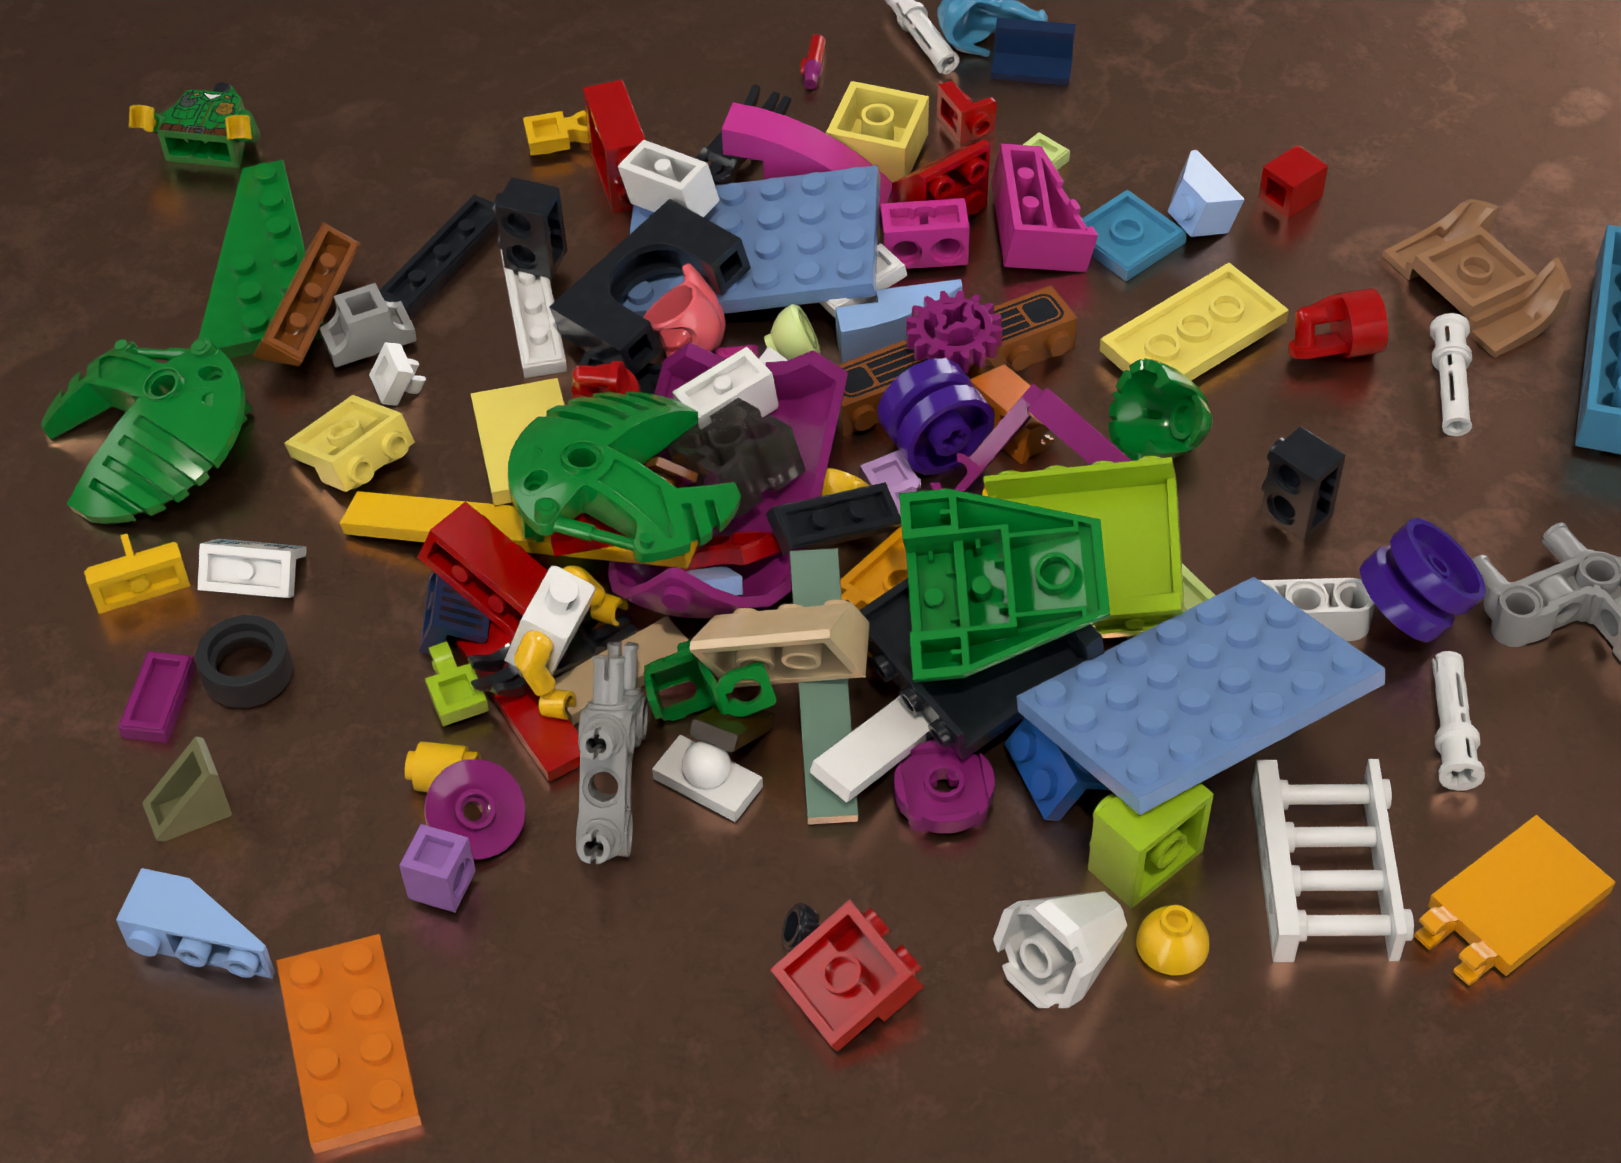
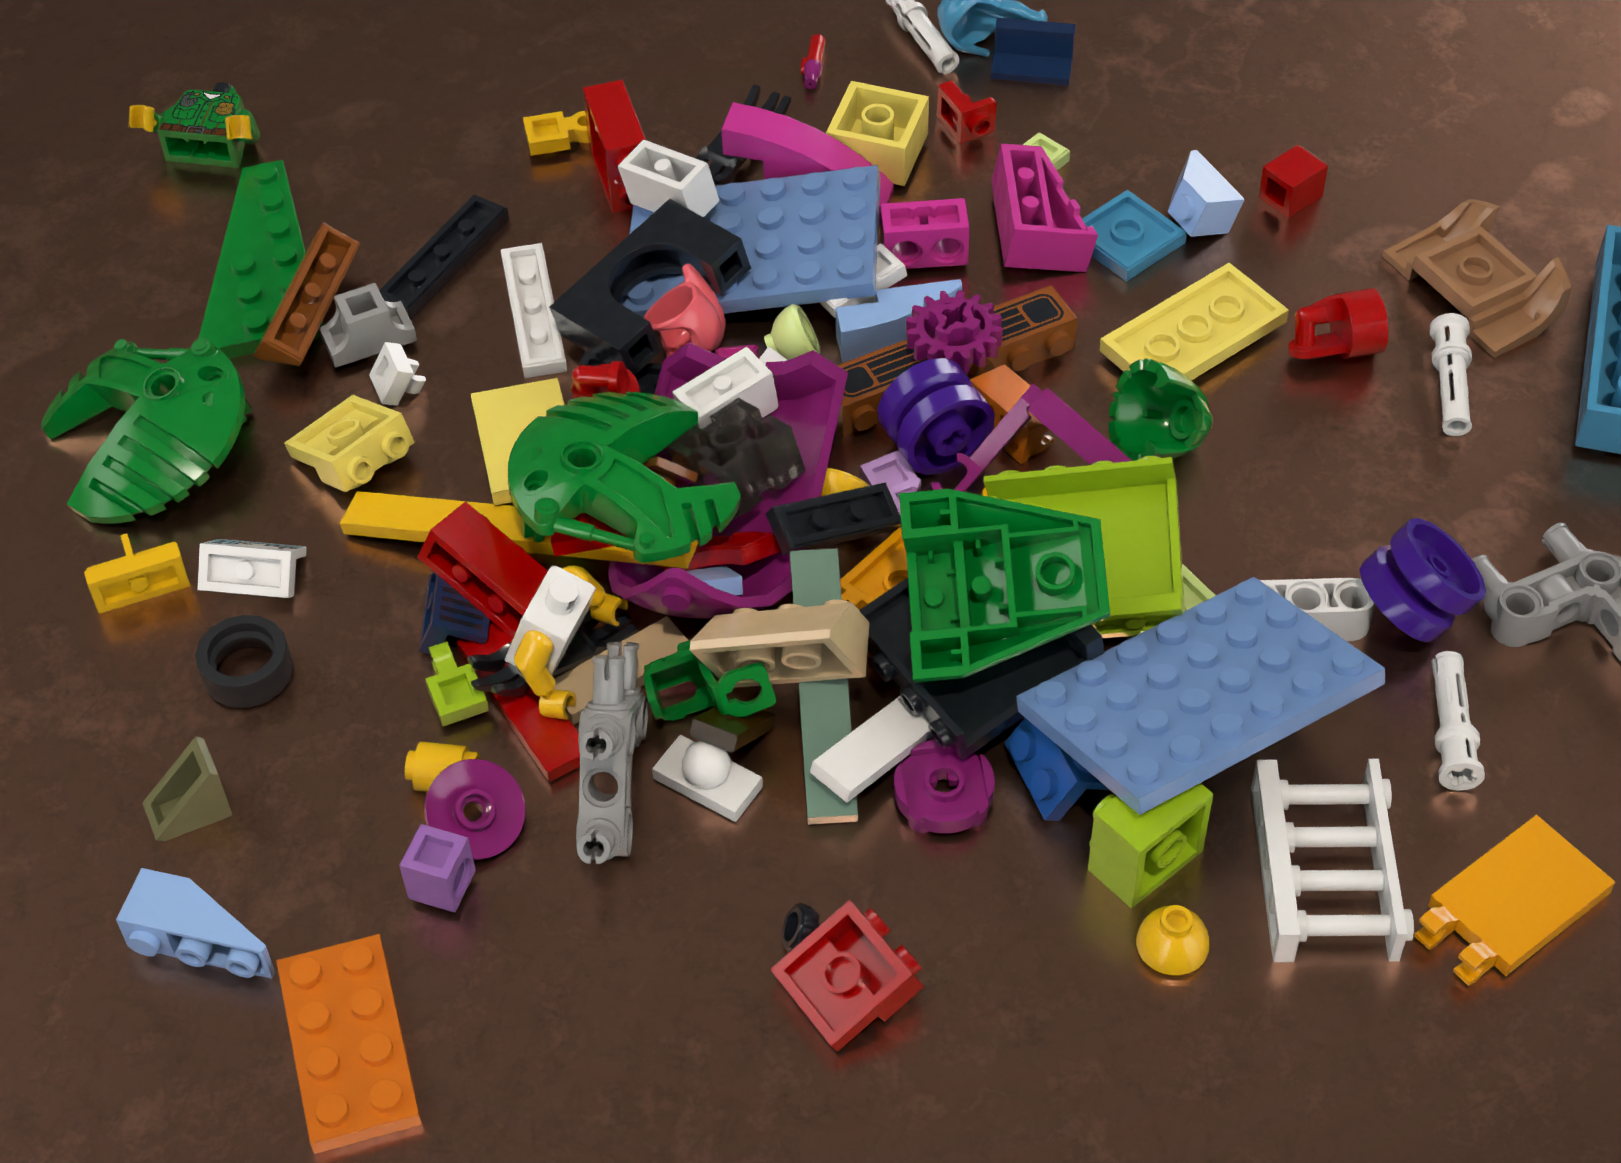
magenta tile [118,651,197,743] -> none
black brick [493,177,568,279] -> none
red slope [892,139,990,216] -> none
white cone [993,891,1127,1008] -> none
black brick [1260,426,1346,541] -> none

